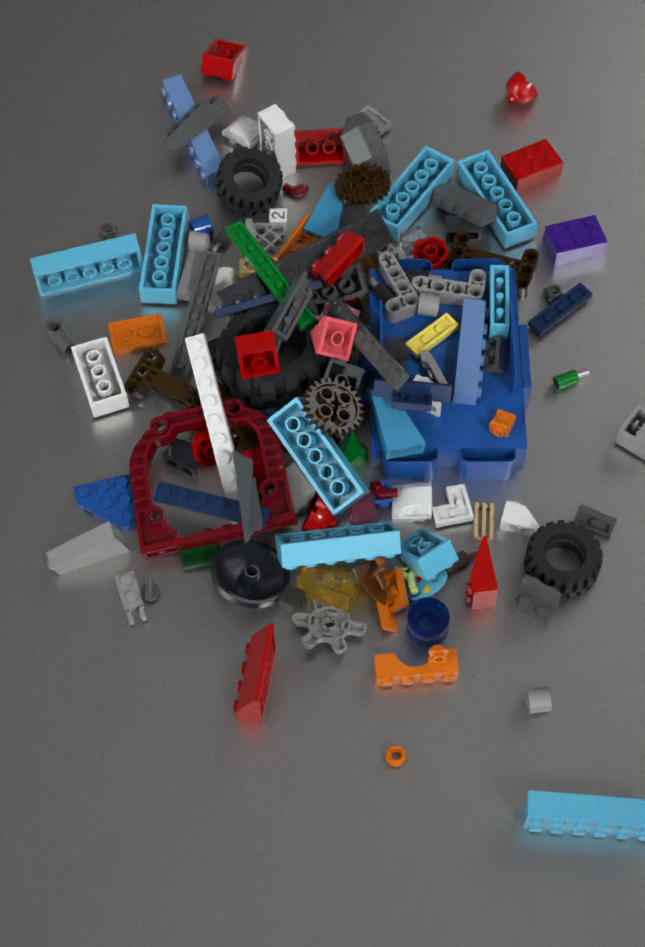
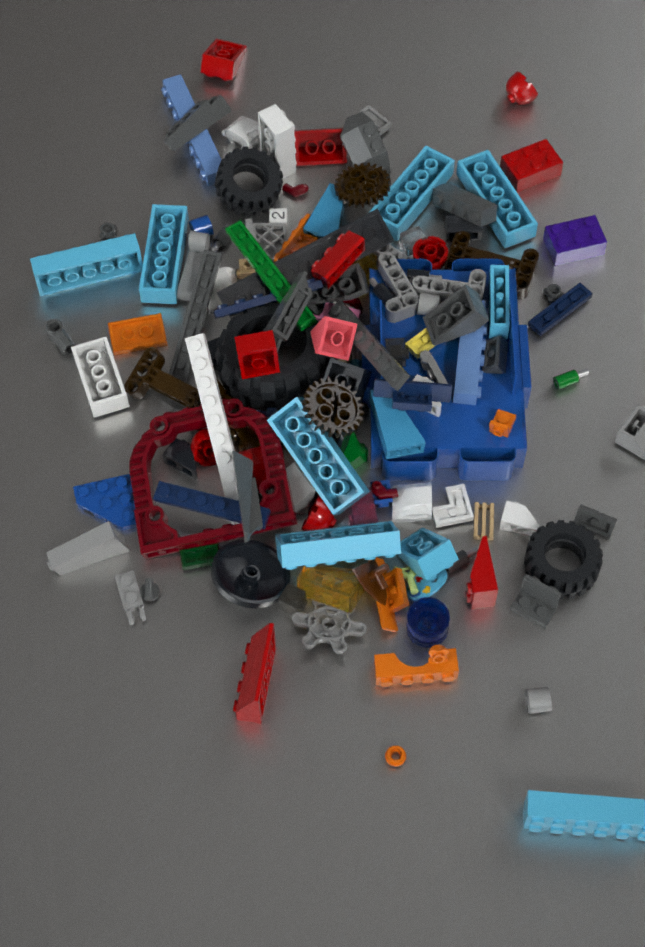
none -> dark grey slope [423,284,489,346]

